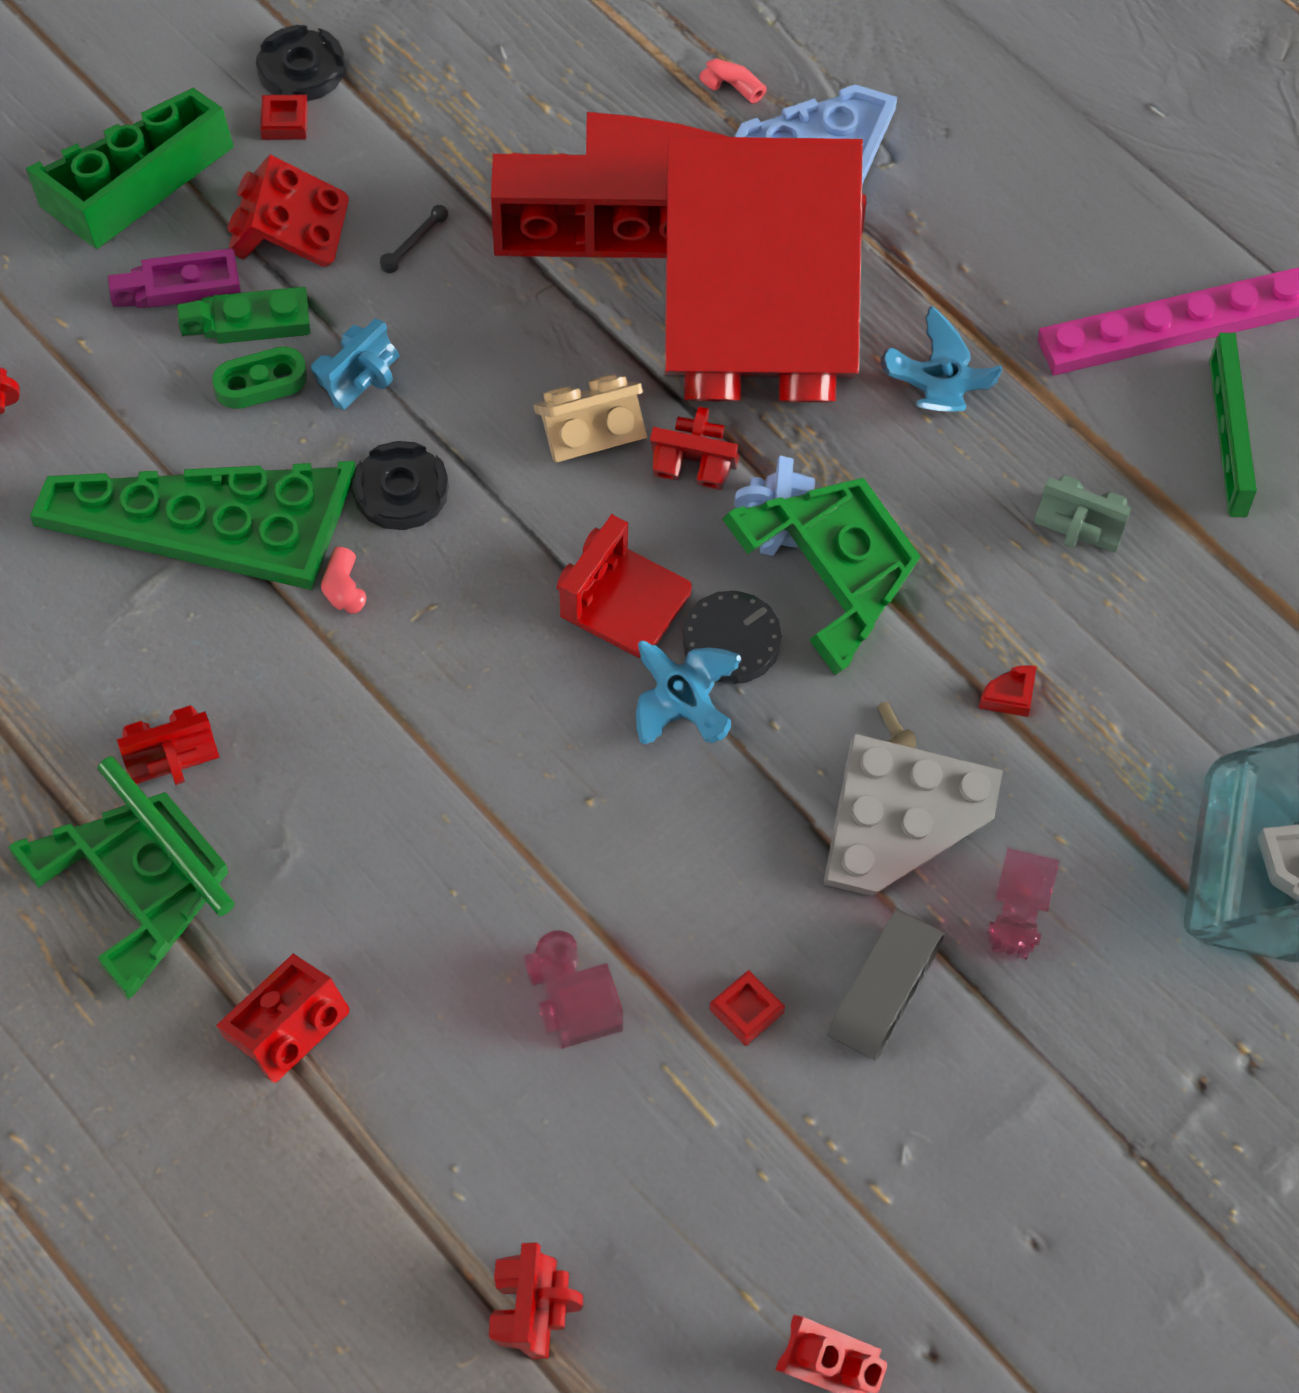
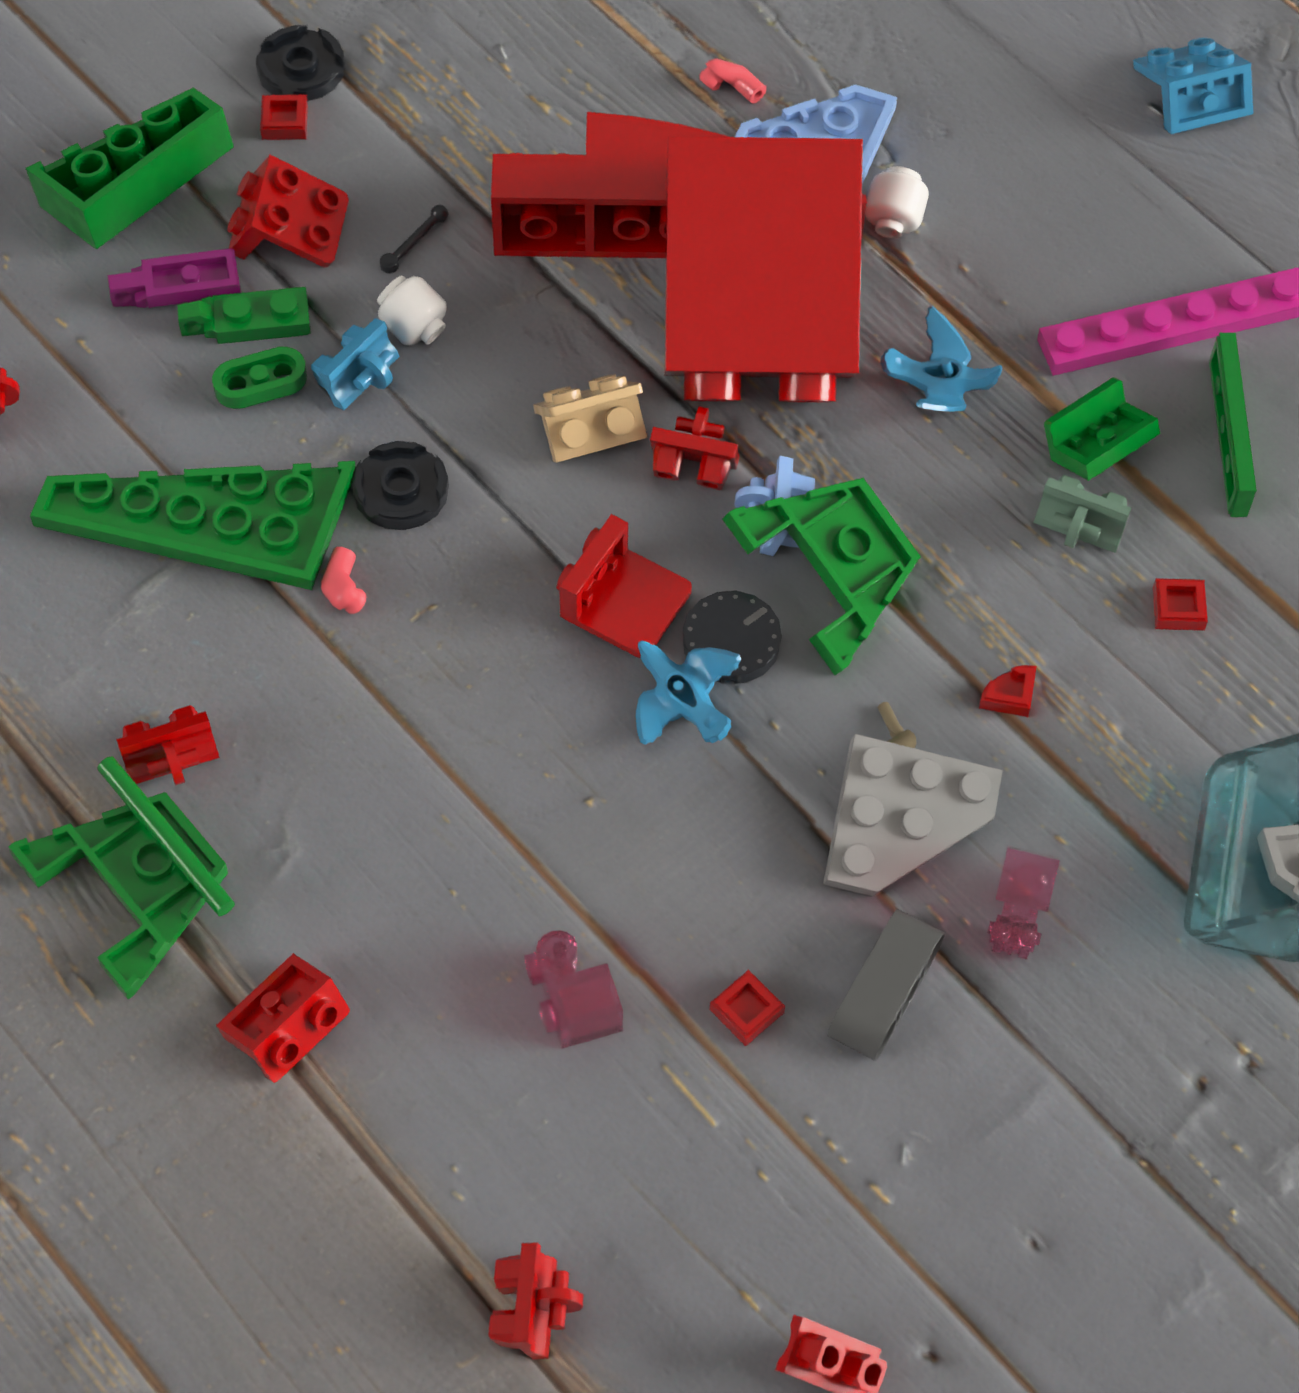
none -> white head [377,275,447,346]
none -> white head [865,166,929,239]
none -> green bracket [1044,377,1160,481]
none -> dark azure bracket [1133,38,1253,134]
none -> red tile [1153,578,1208,631]

